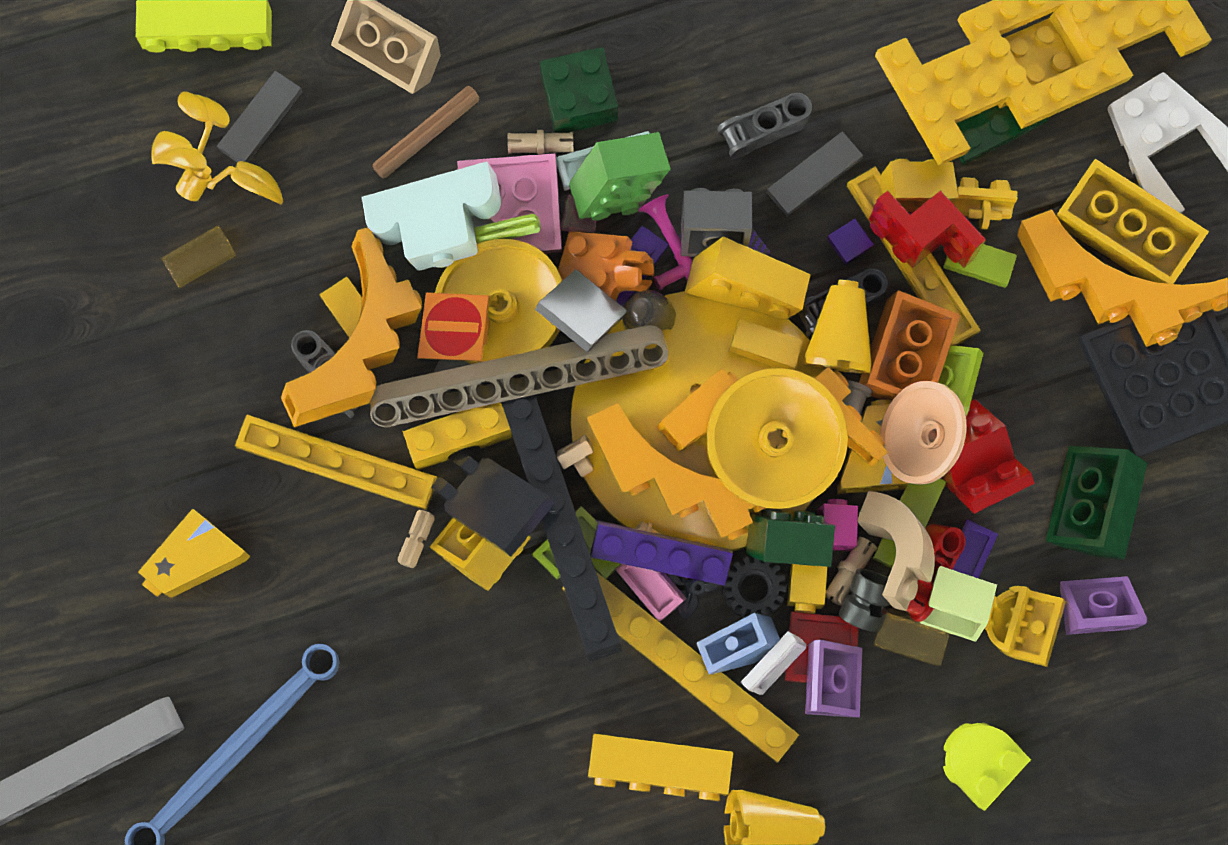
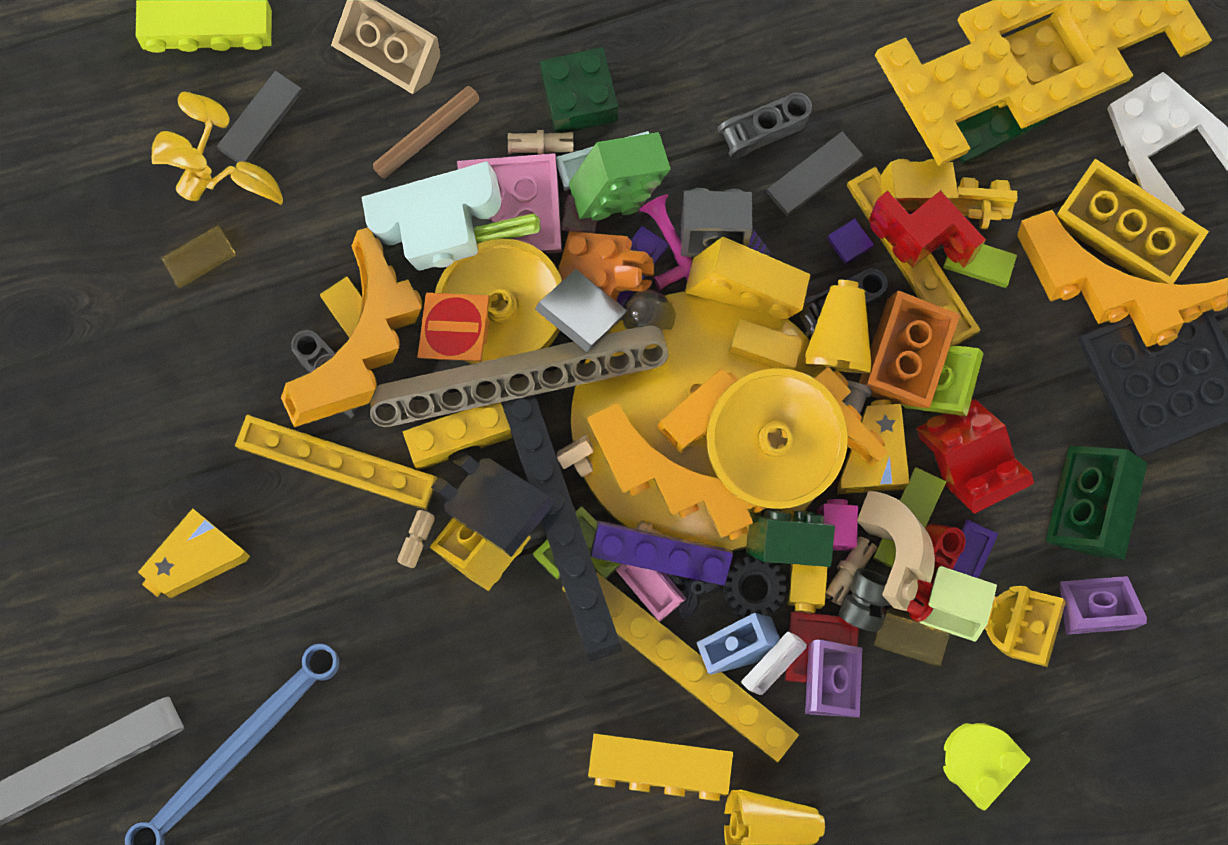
light nougat dish [880,381,967,485] -> none

